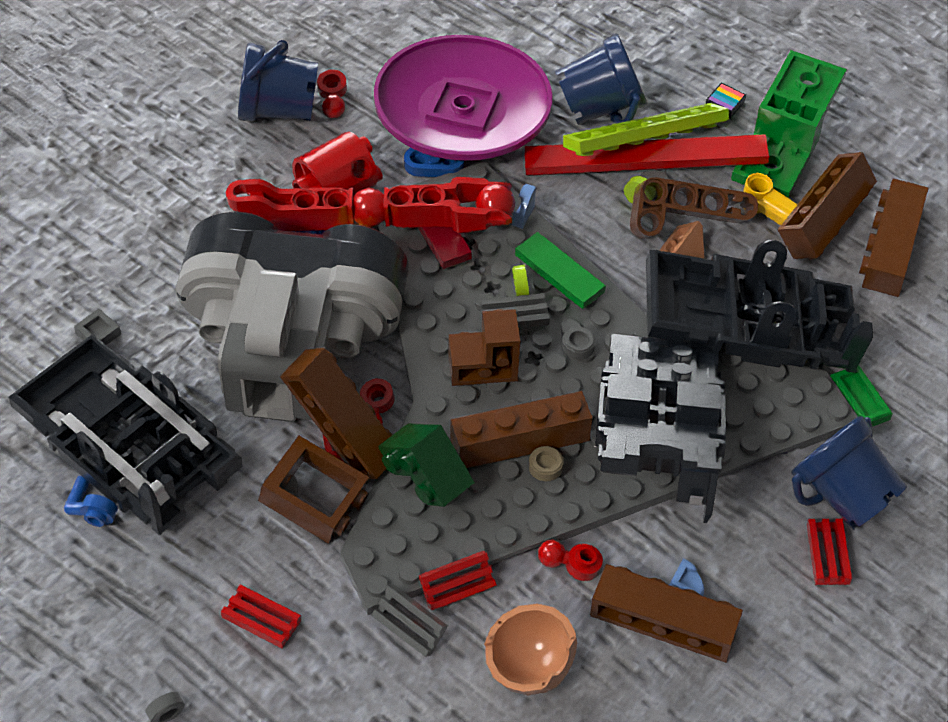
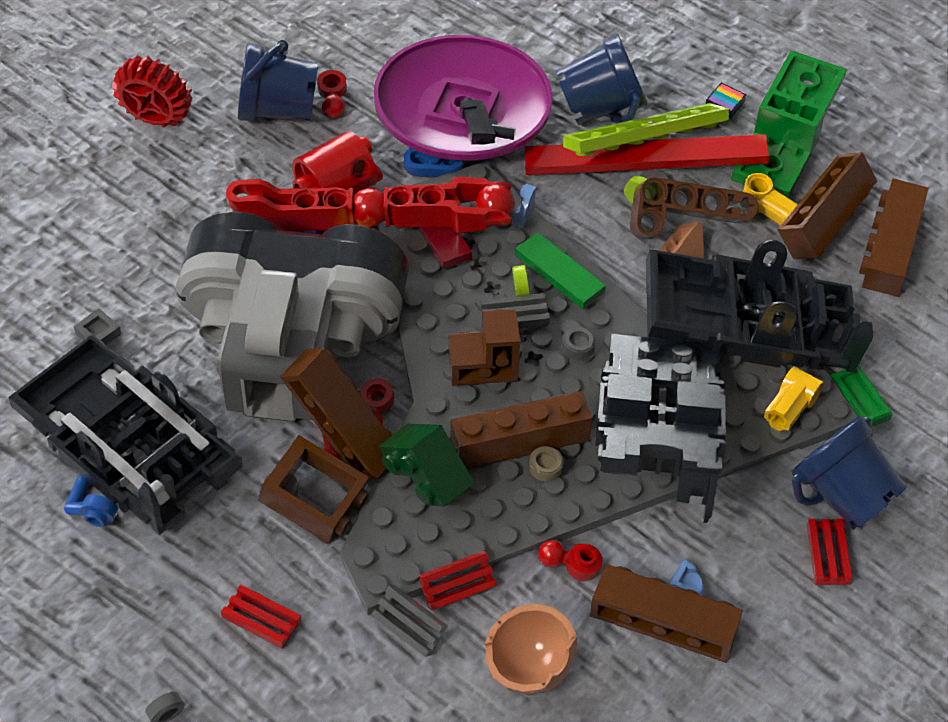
none -> red gear [111,55,193,128]
none -> black piece [460,98,516,145]
none -> yellow piece [764,366,824,431]

